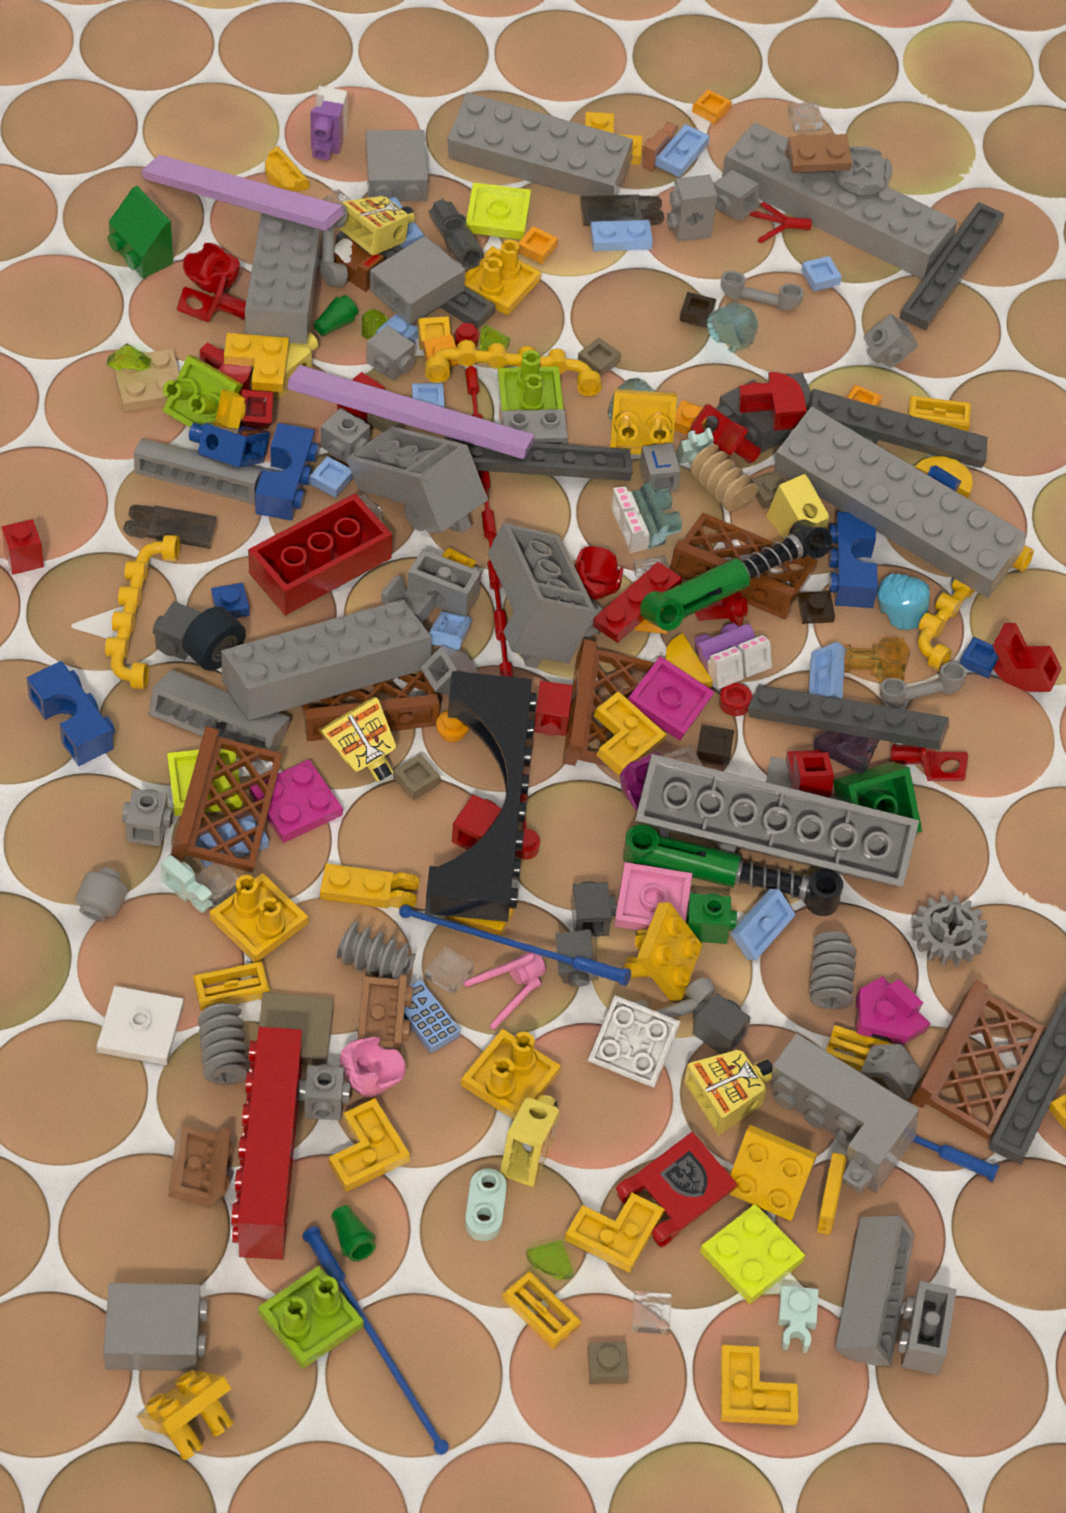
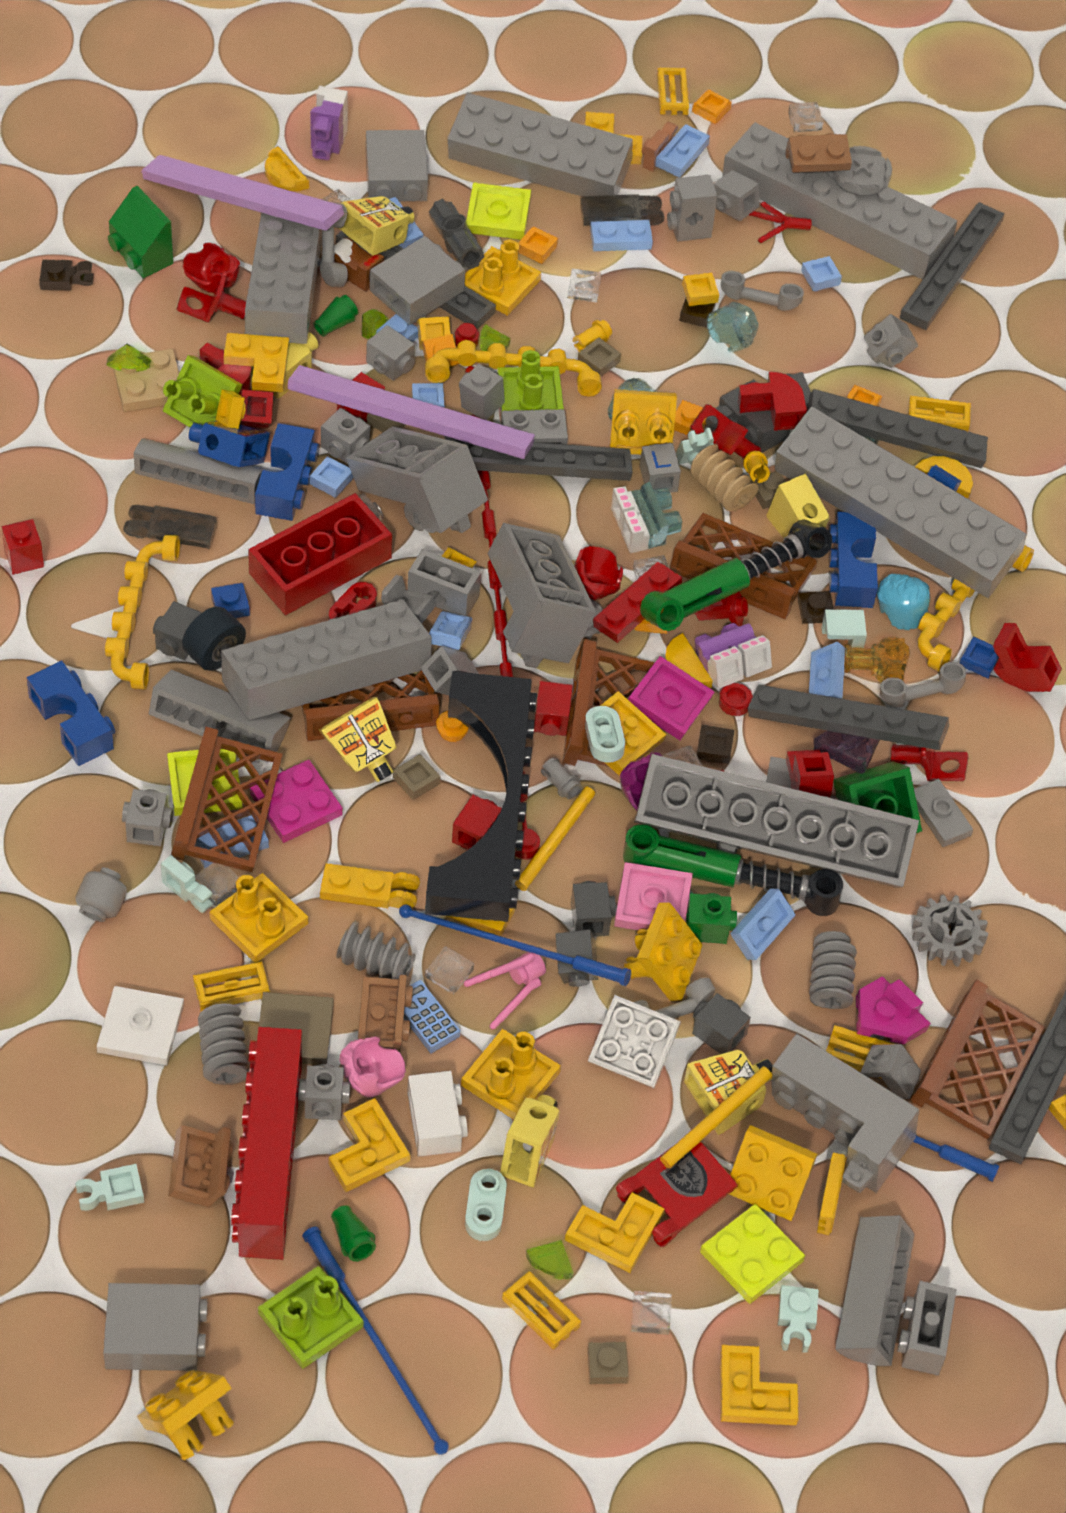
none -> dark brown plate [39,260,94,291]
none -> light aqua plate [75,1164,144,1211]
none -> red beam [328,582,377,620]
none -> white piece [407,1071,468,1157]
none -> light grey brick [459,364,505,420]
none -> yellow bar [515,786,596,891]
none -> light grey pin [541,757,582,799]
none -> clear plate [567,268,602,302]
none -> yellow pin [572,320,612,352]
none -> light aqua plate [585,706,625,763]
none -> yellow tile [657,67,689,115]
none -> yellow bar [660,1066,773,1169]
none -> yellow plate [682,273,719,306]
none -> yellow pin [743,451,770,483]
none -> light aqua panel [821,609,867,655]
none -> light grey plate [914,779,973,847]

